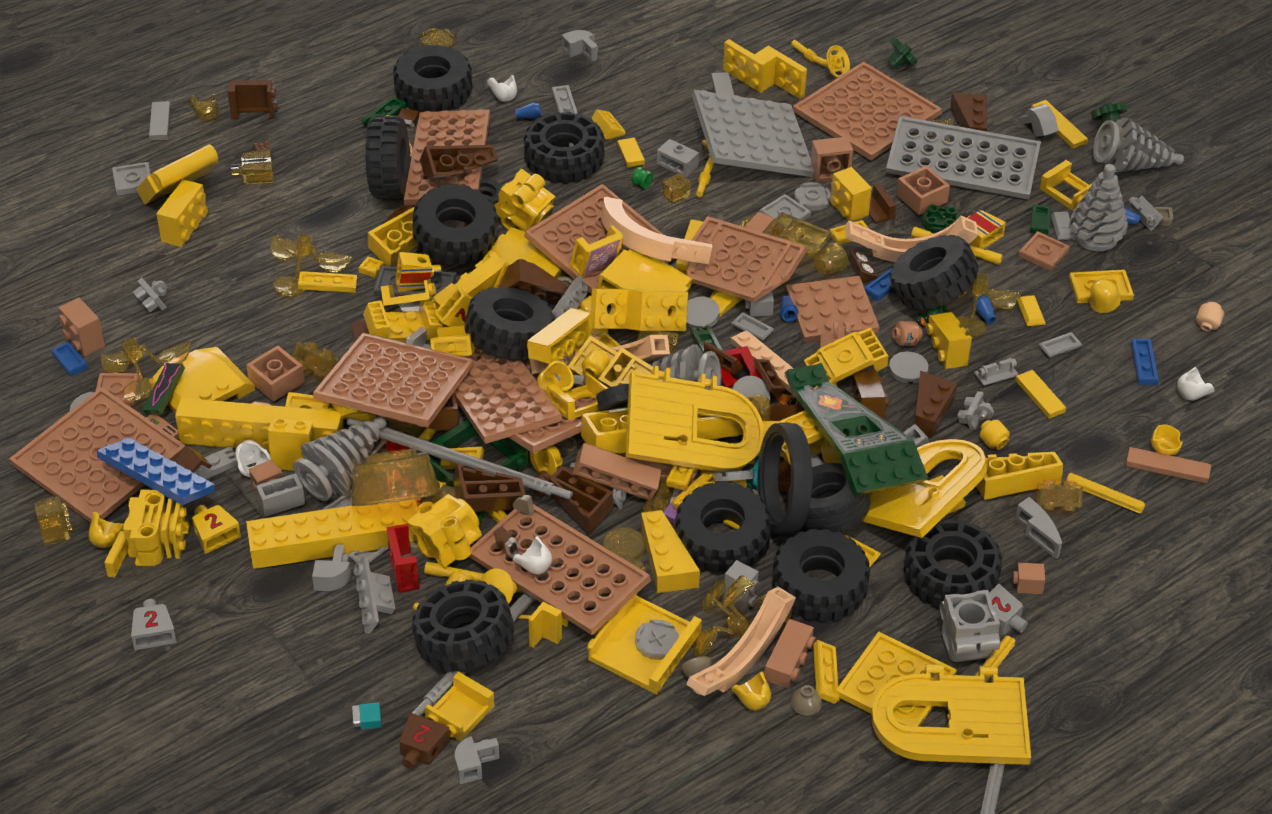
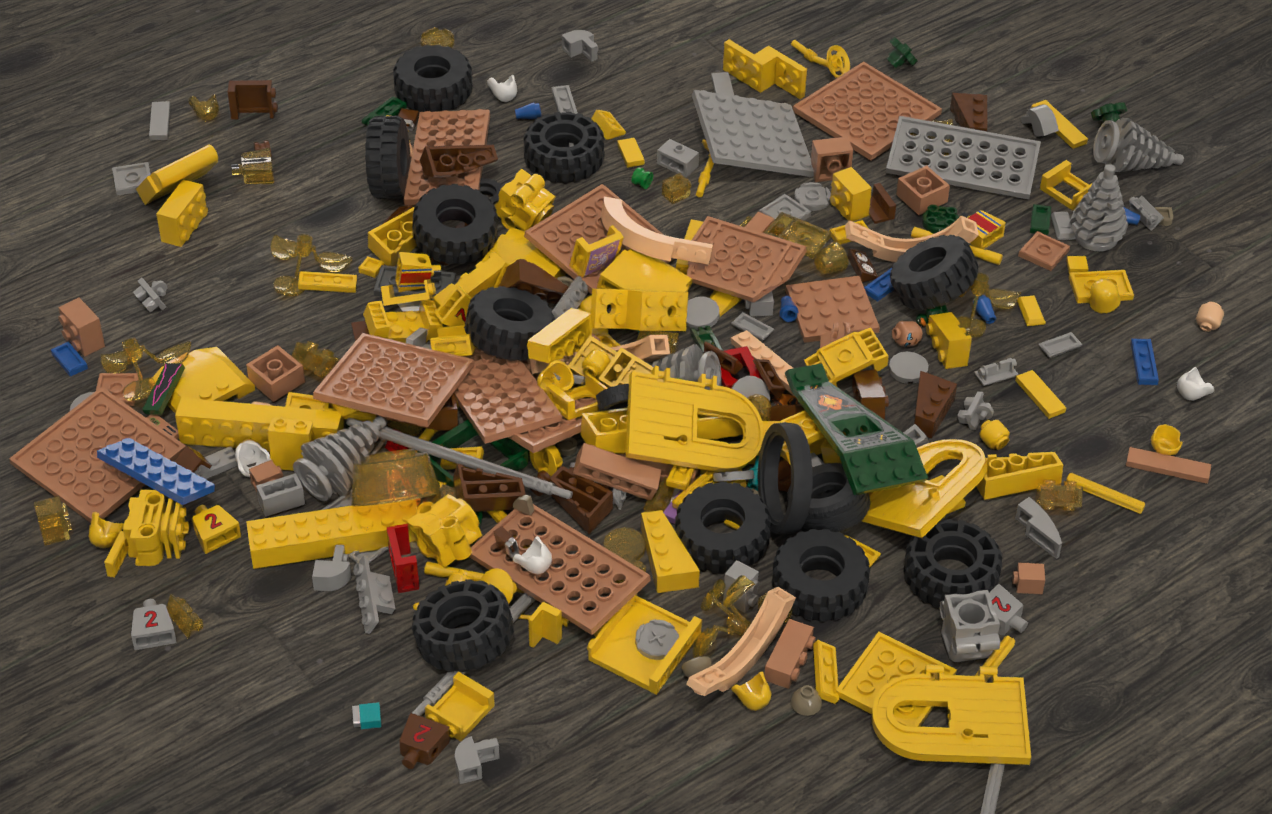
none -> clear yellow hinge [166,594,203,638]
none -> yellow tile [1066,256,1088,273]

